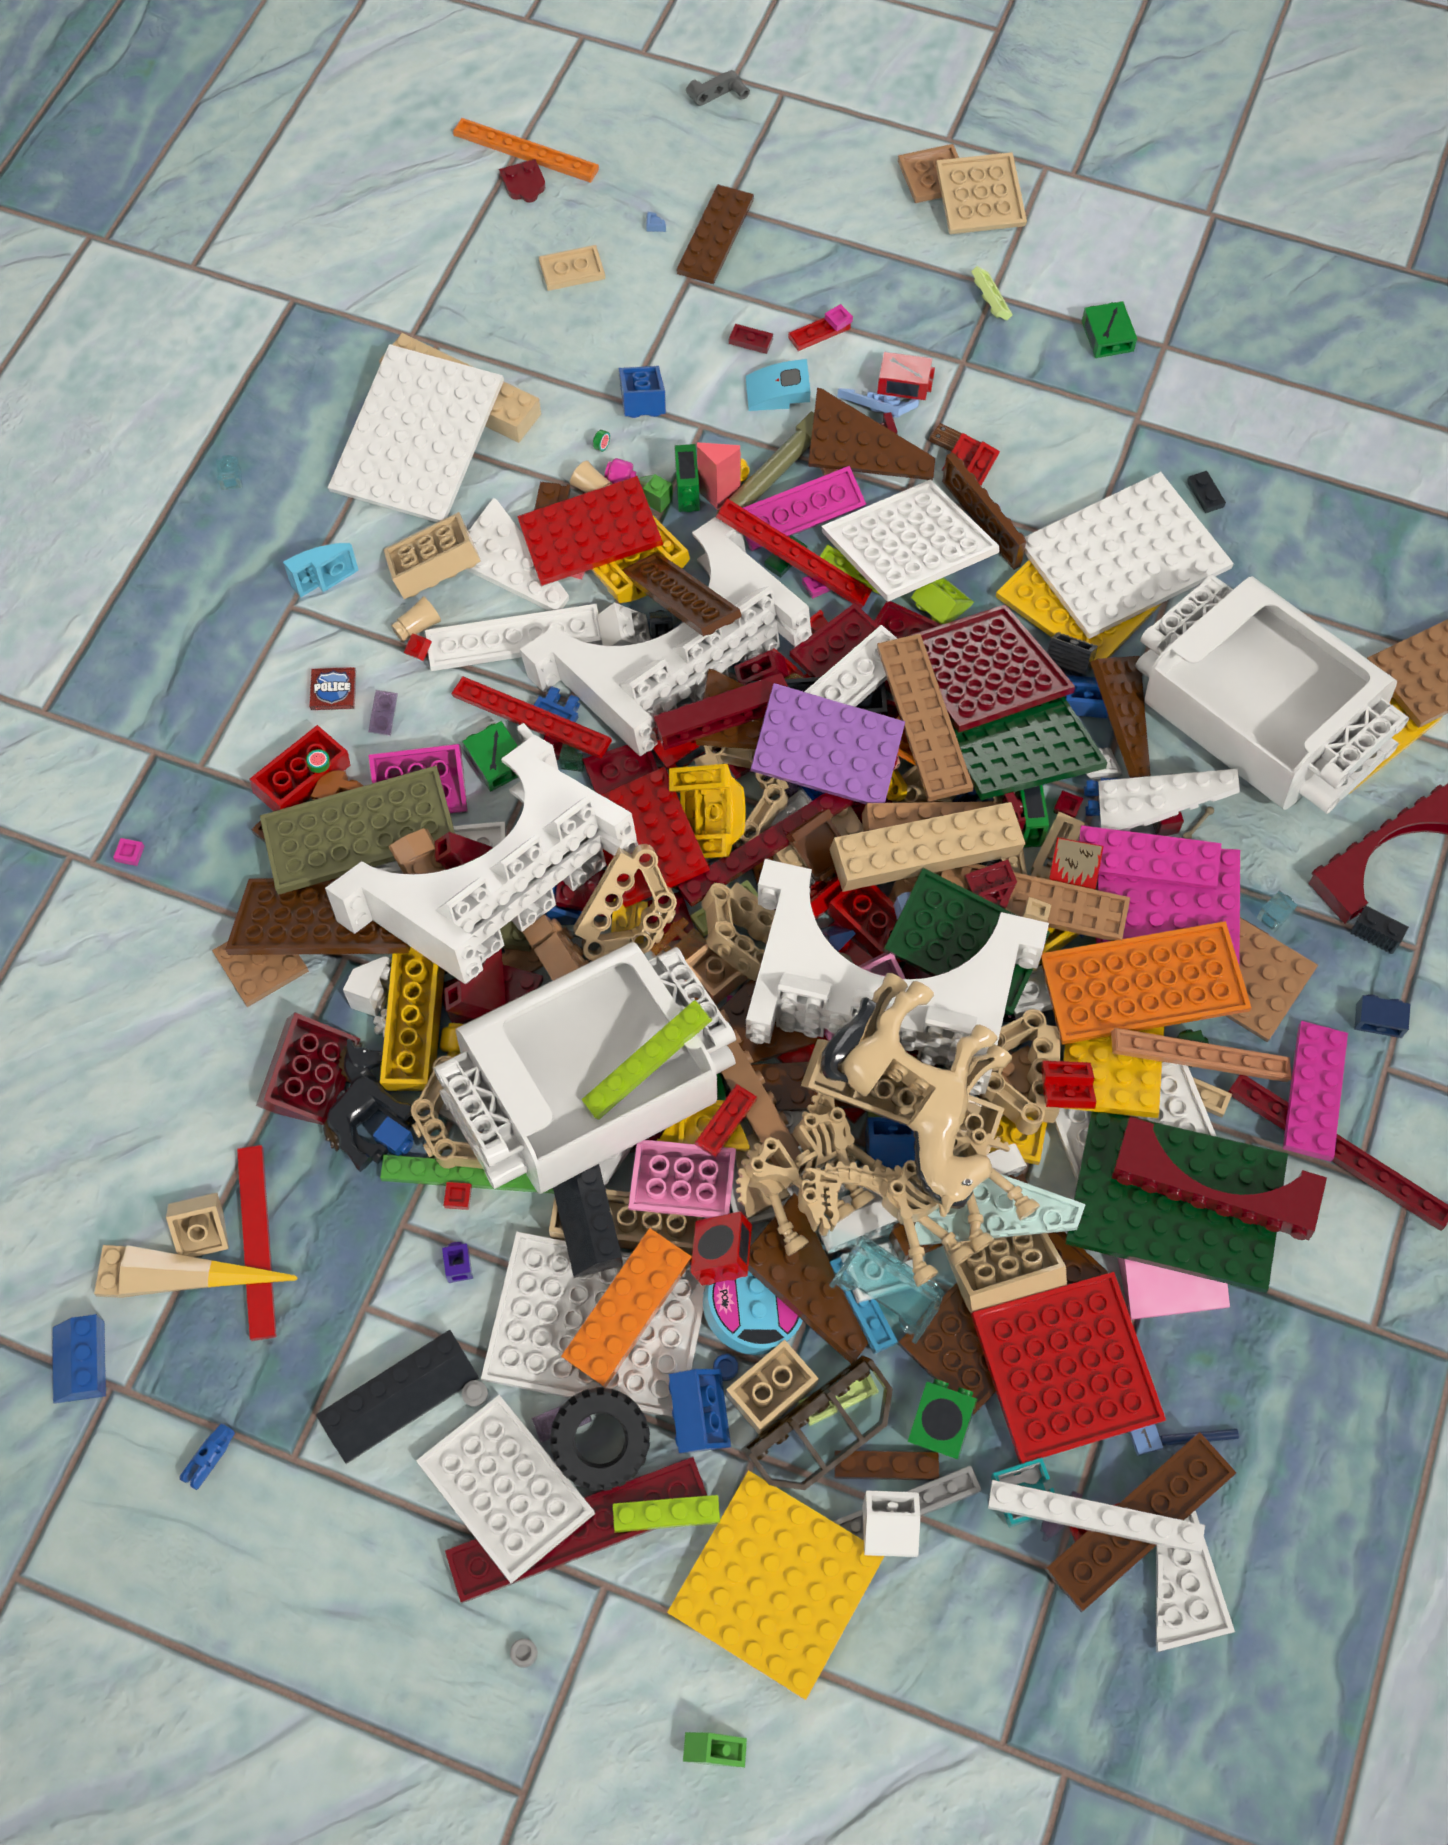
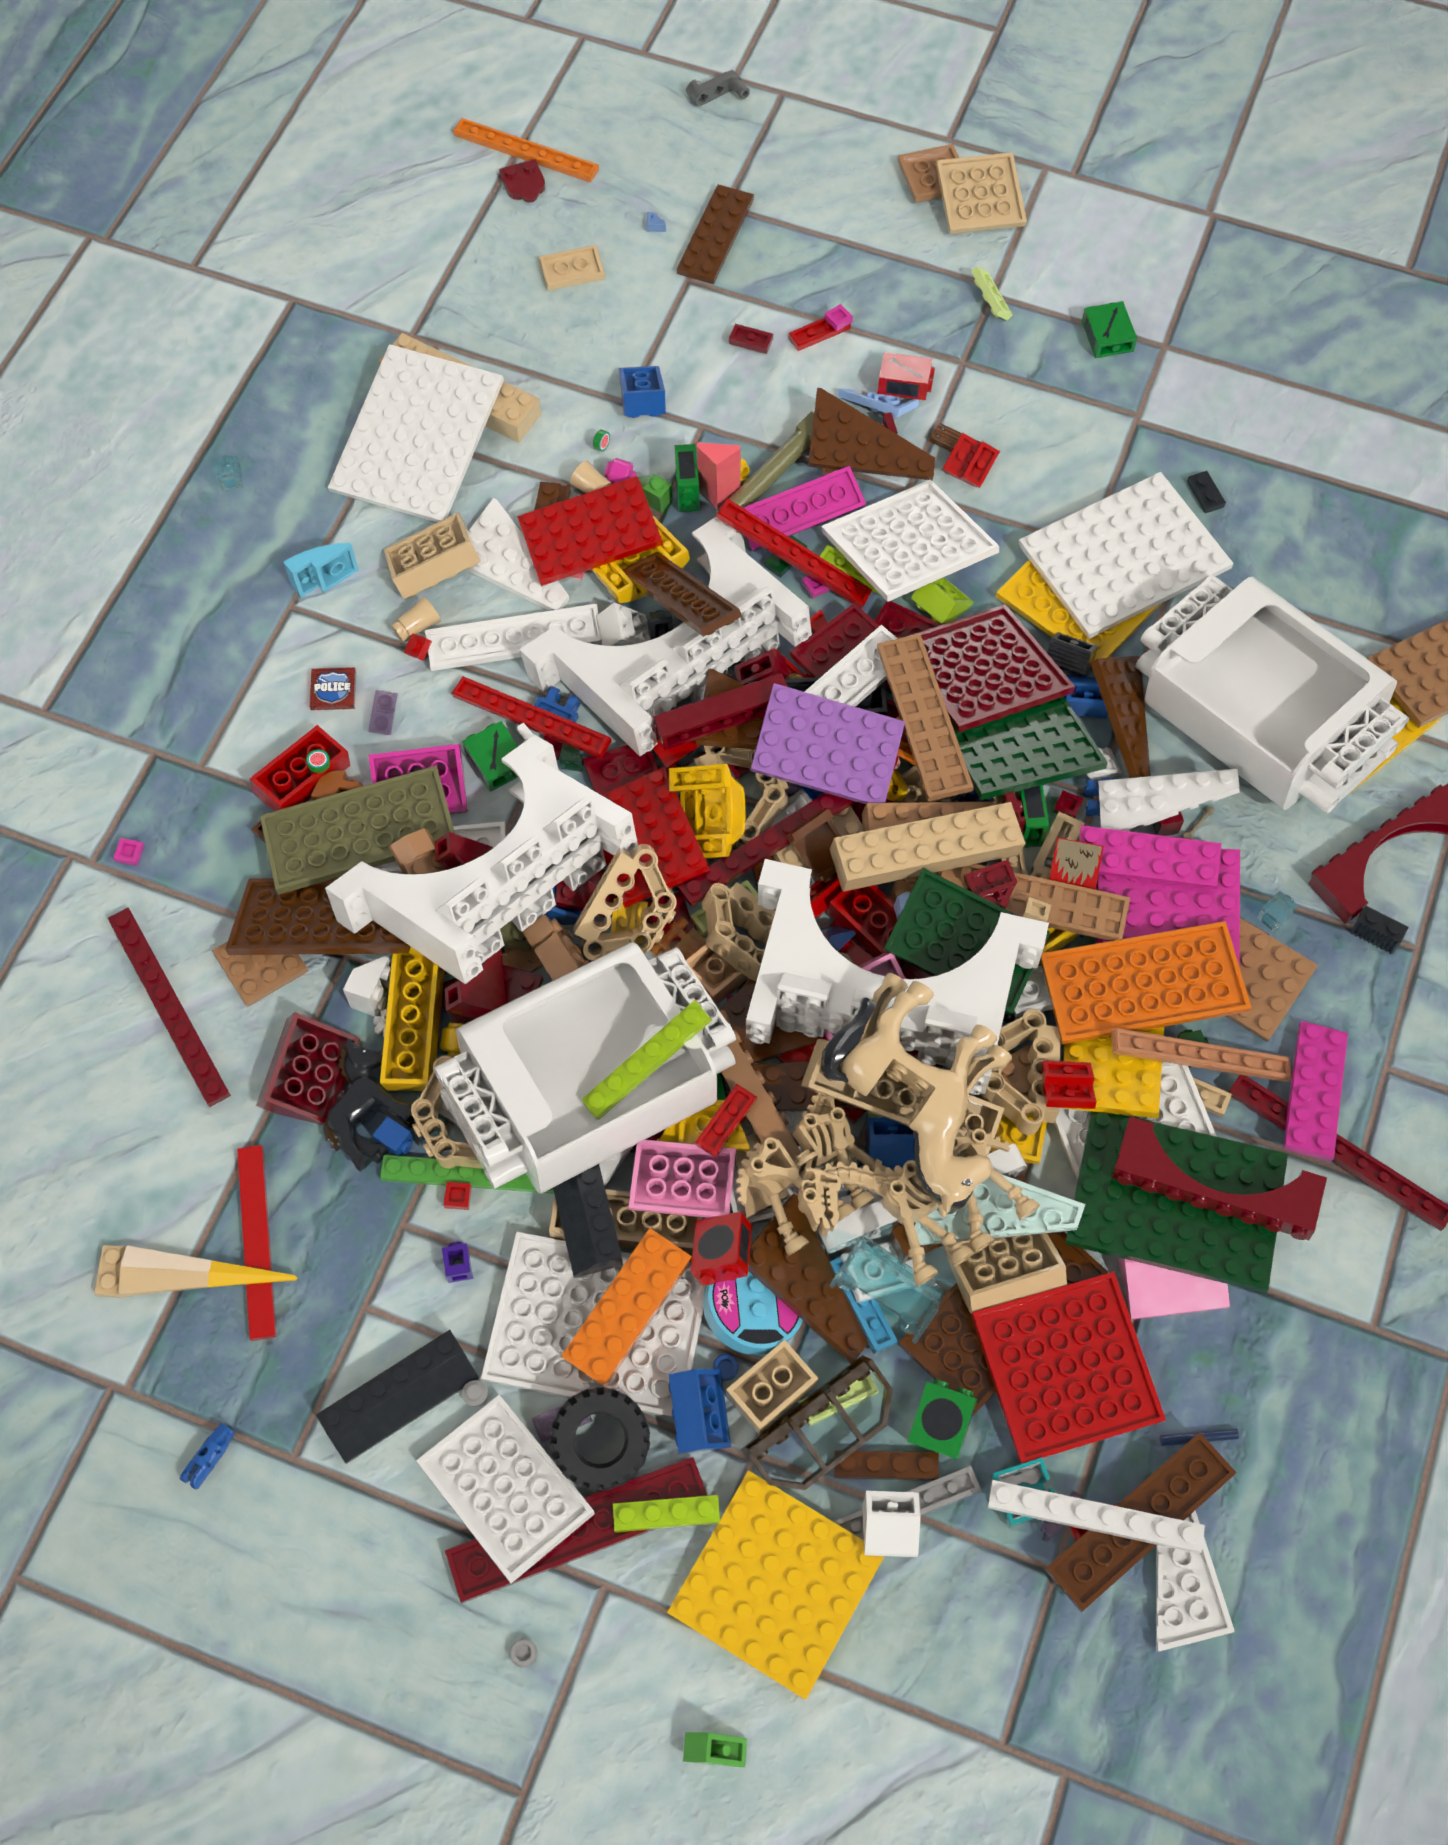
blue slope [52,1314,106,1404] -> none
tan slope [166,1193,229,1257] -> none
medium azure slope [746,359,811,411] -> none
reddish brown plate [942,452,1026,570] -> none
medium blue tile [1129,1424,1163,1456] -> none
dark blue brick [1354,994,1411,1038] -> none
none -> dark red plate [108,907,231,1107]

